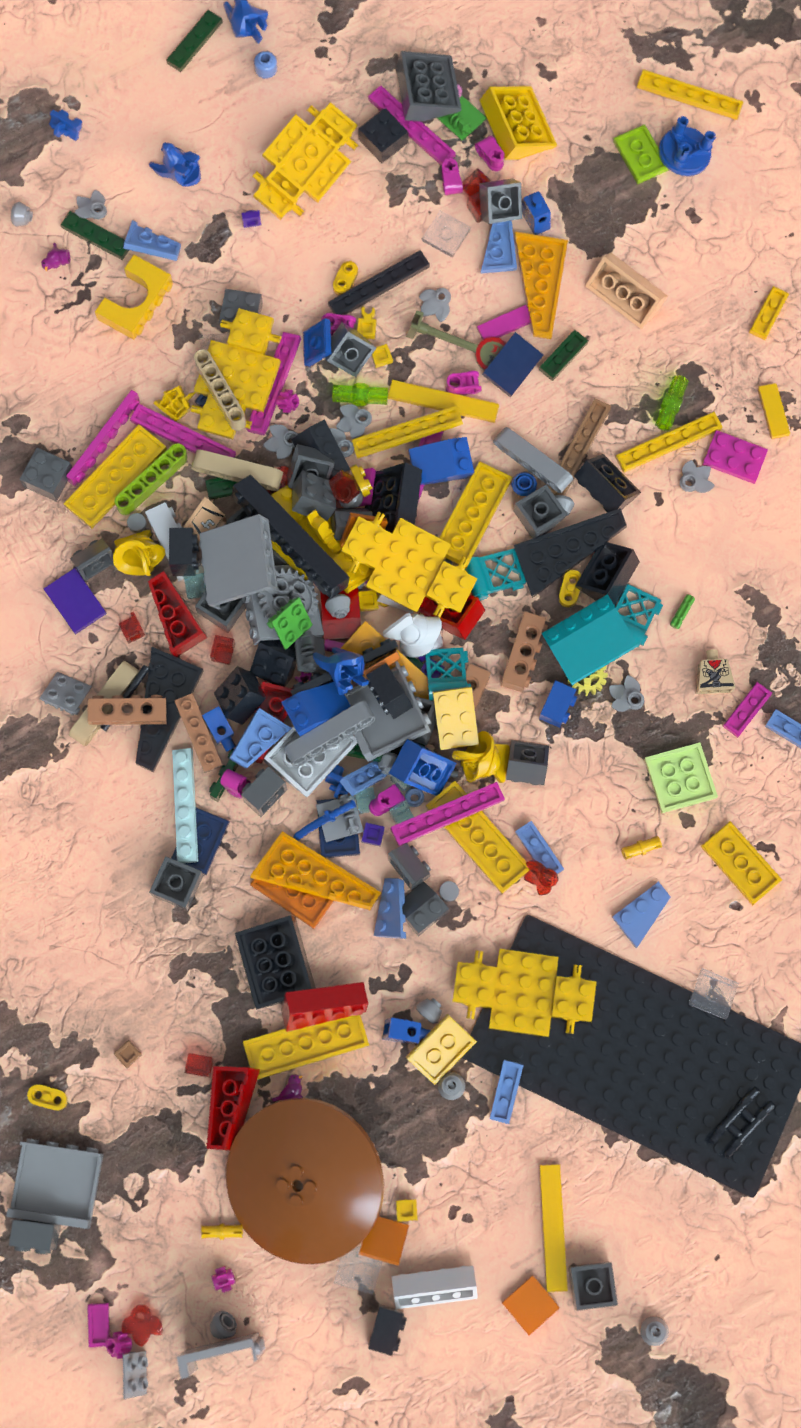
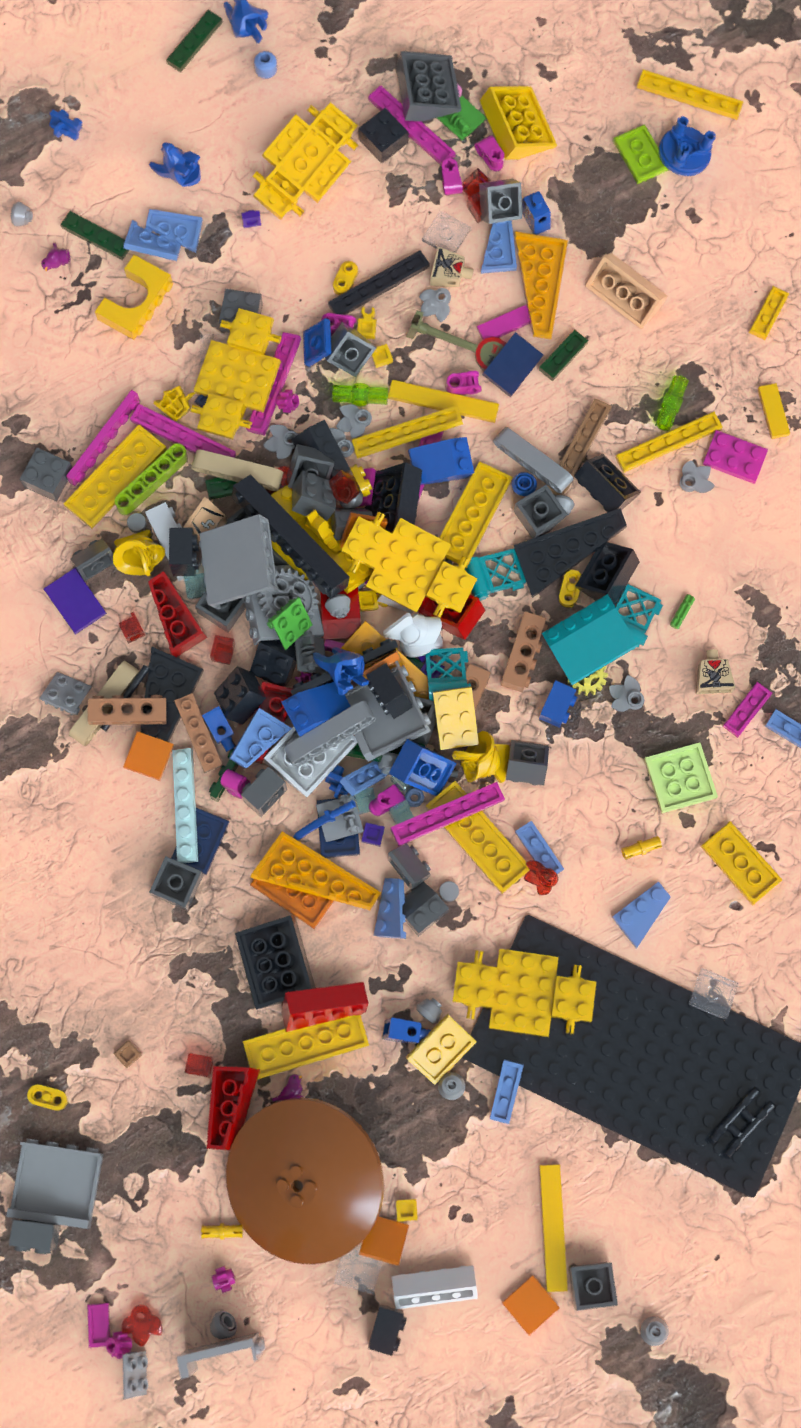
light grey plate [75,190,107,219] -> none
tan beam [194,349,246,431] -> none
none -> orange tile [123,731,174,781]
none -> medium blue wing [146,209,203,253]
none -> tan torso [430,247,474,287]

